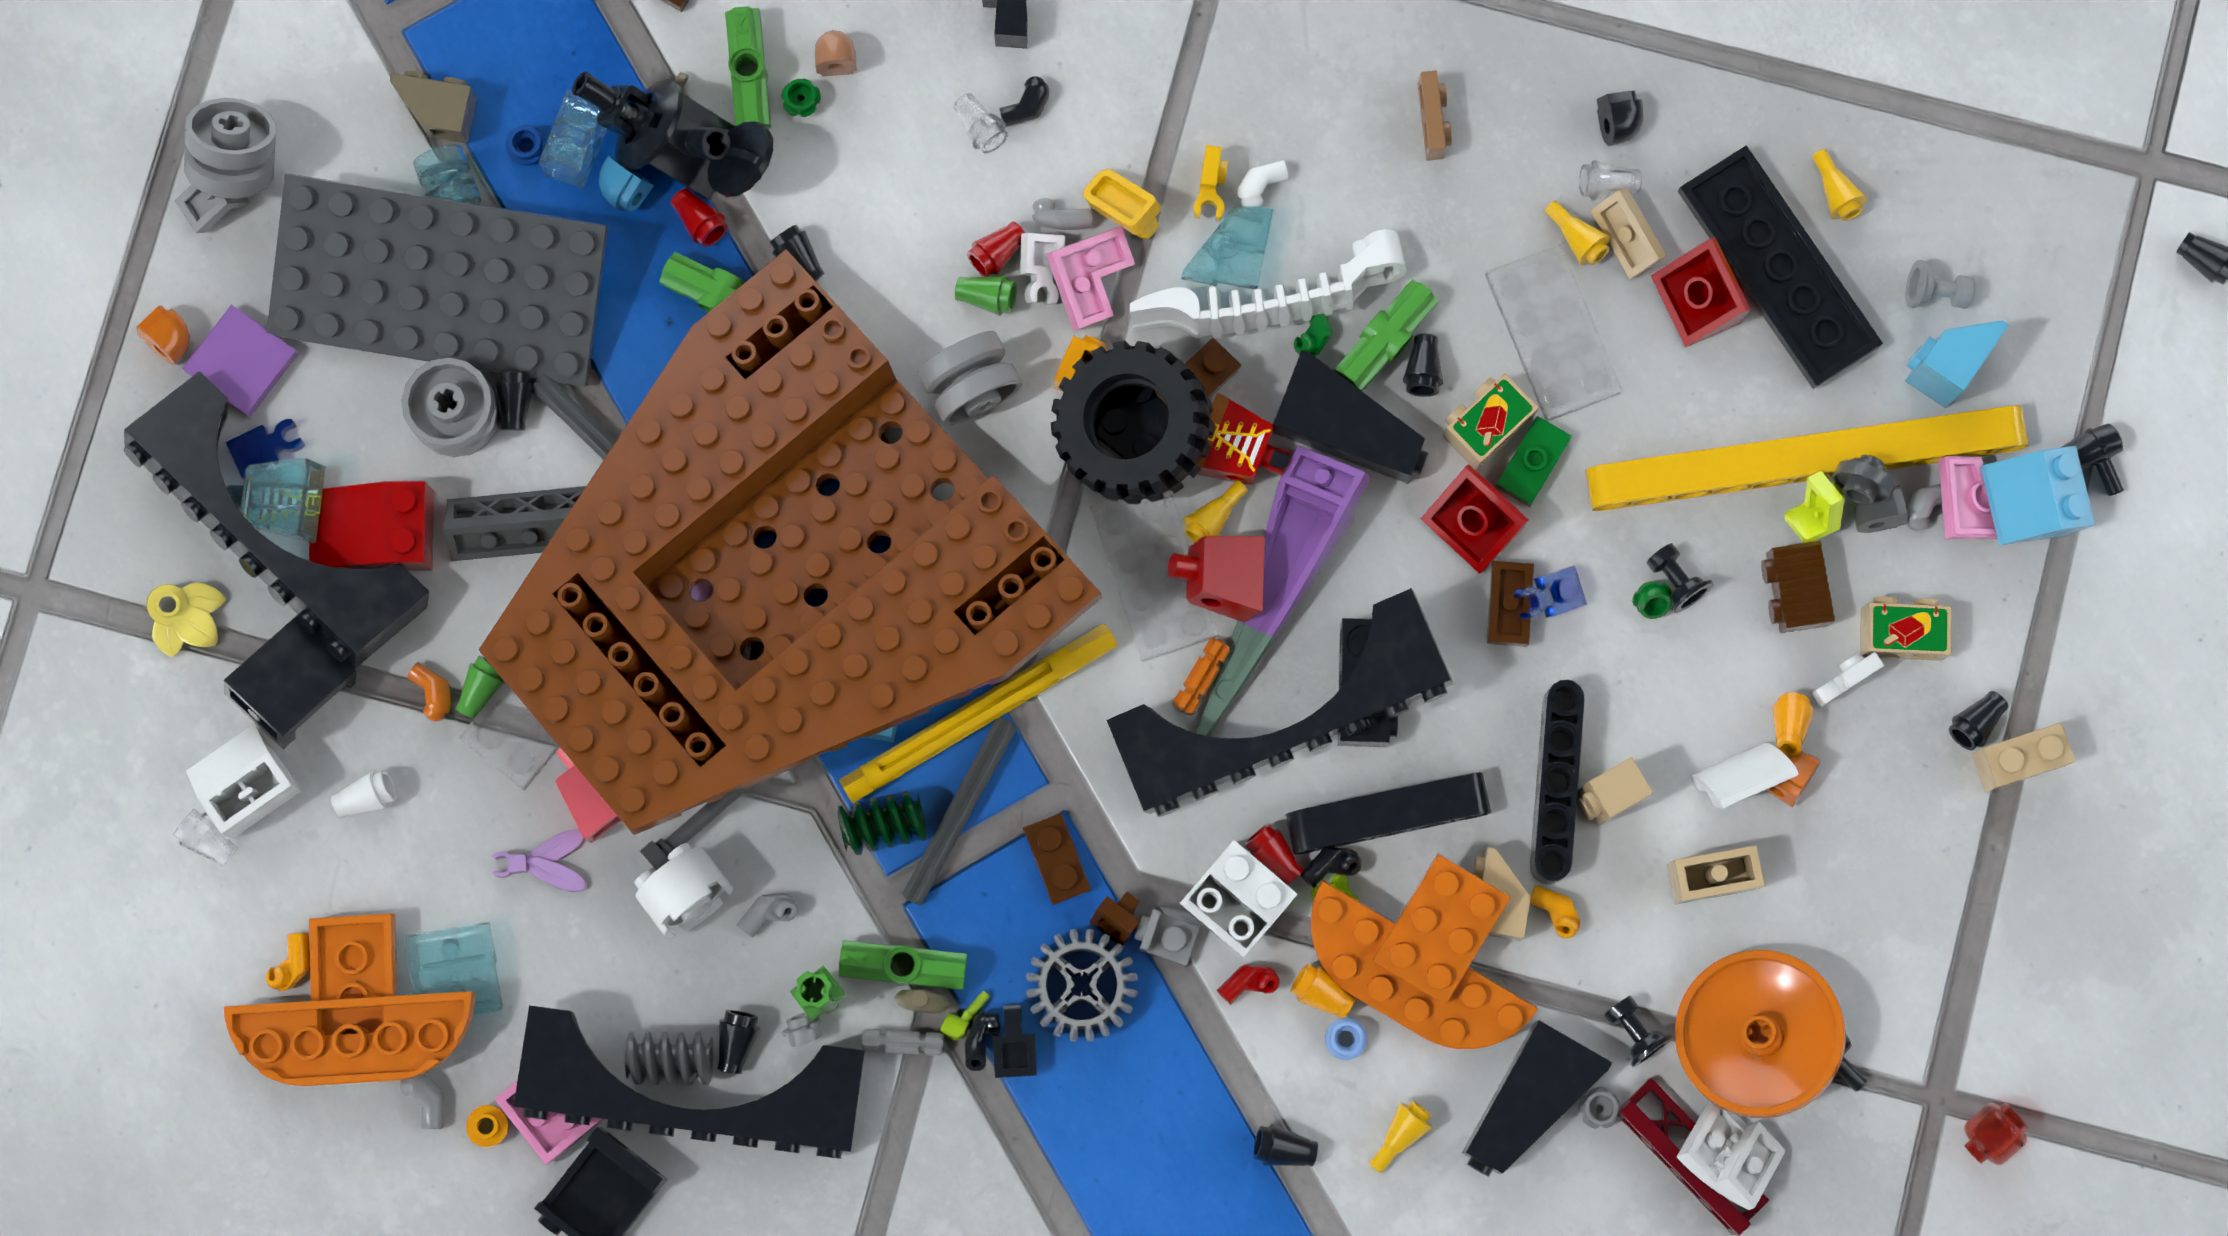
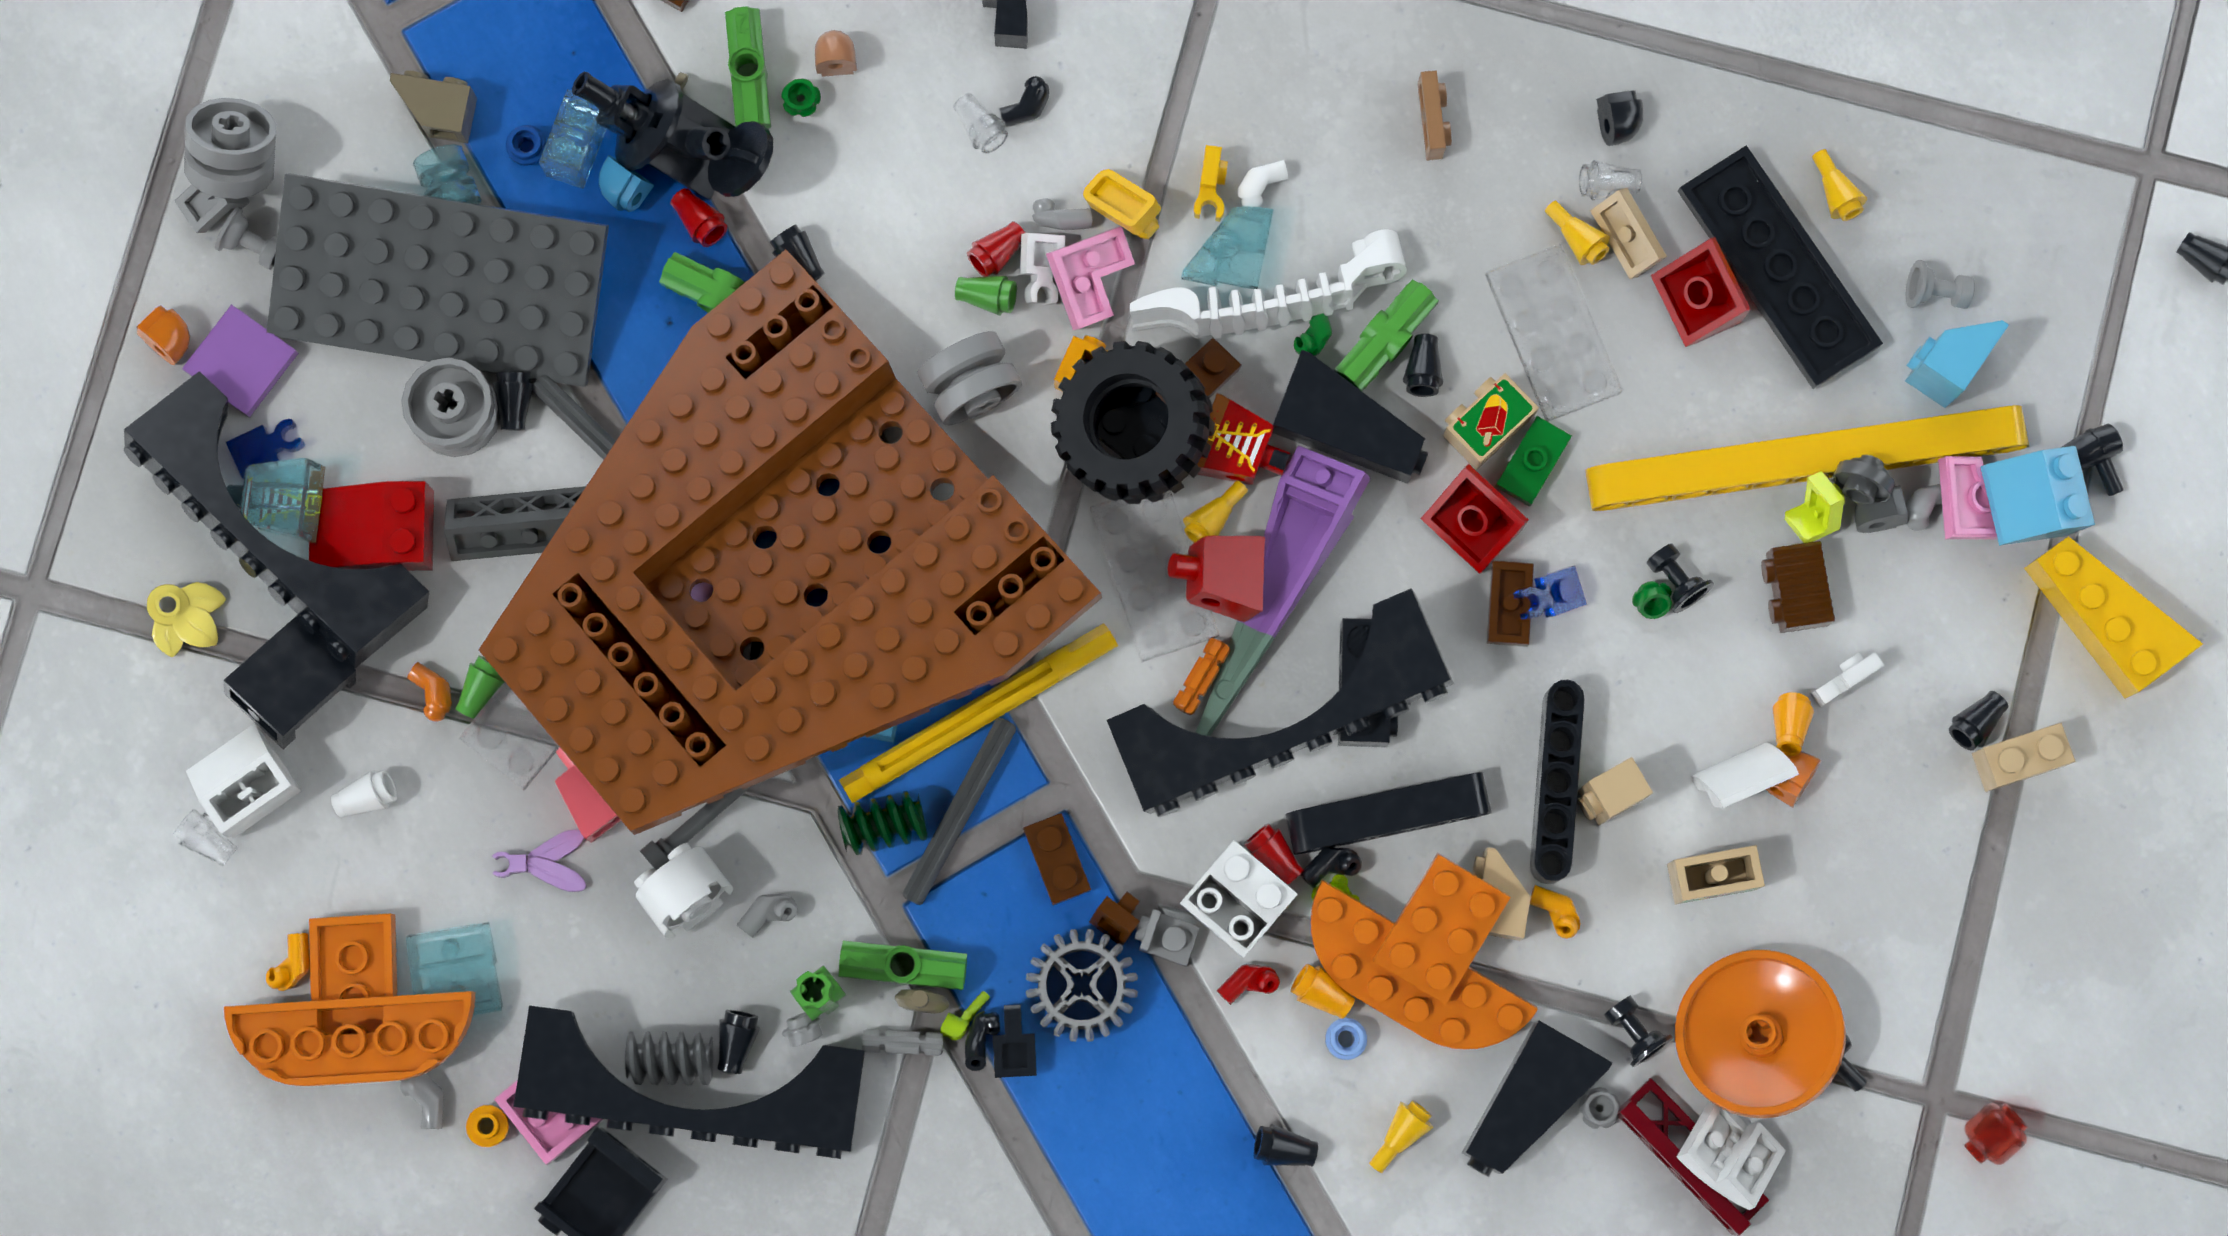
brick [1860,596,1952,661] -> none
none -> light grey piece [215,207,277,270]
none -> yellow wedge [2024,536,2203,699]

